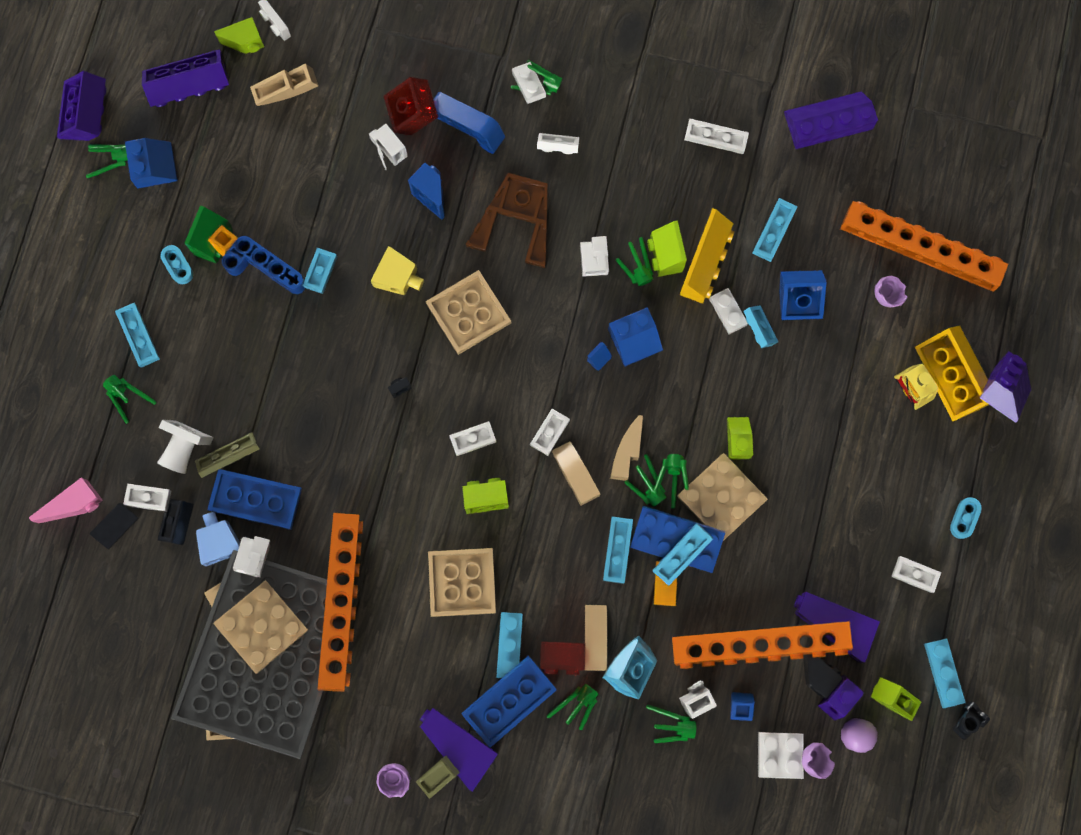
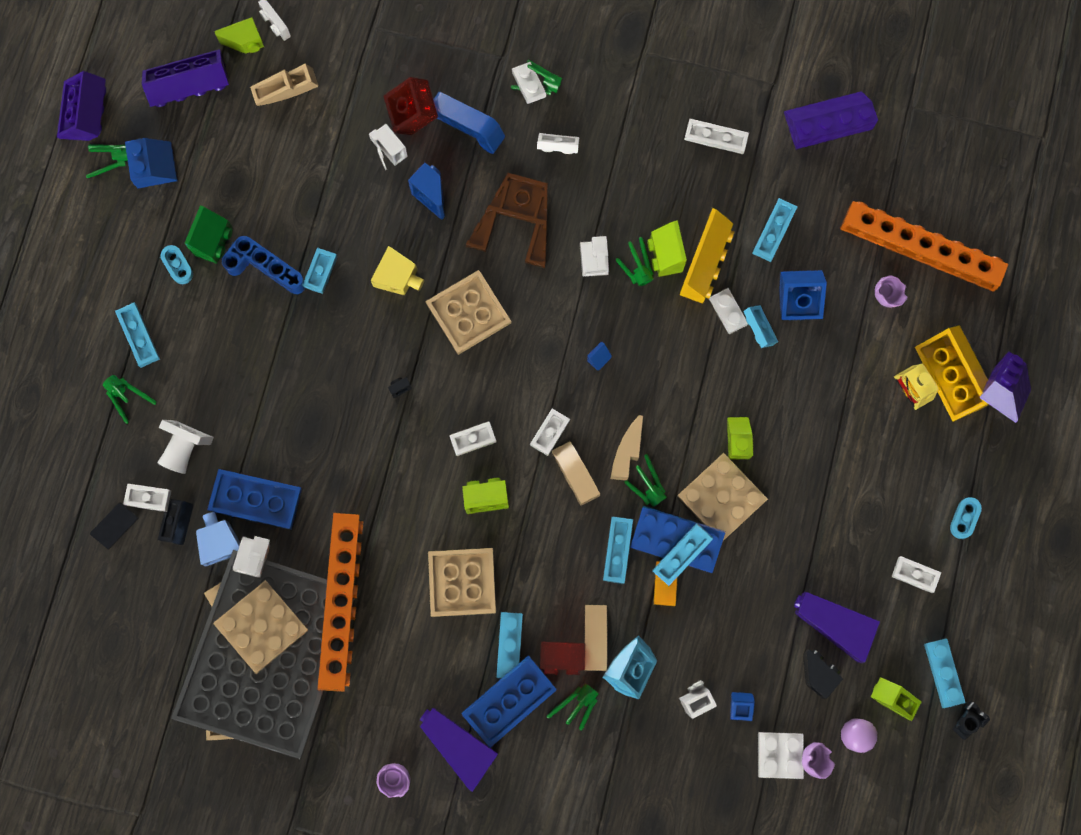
bright pink slope [29,477,102,523] -> none
olive tile [195,433,259,478] -> none
light orange slope [208,225,238,256] -> none
olive tile [416,756,460,799] -> none
blue slope [608,307,663,366] -> none
green plant [646,705,696,743] -> none
green plant [653,454,689,509] -> none
orange brick [672,621,853,669] -> none
dark purple torso [818,674,864,721] -> none

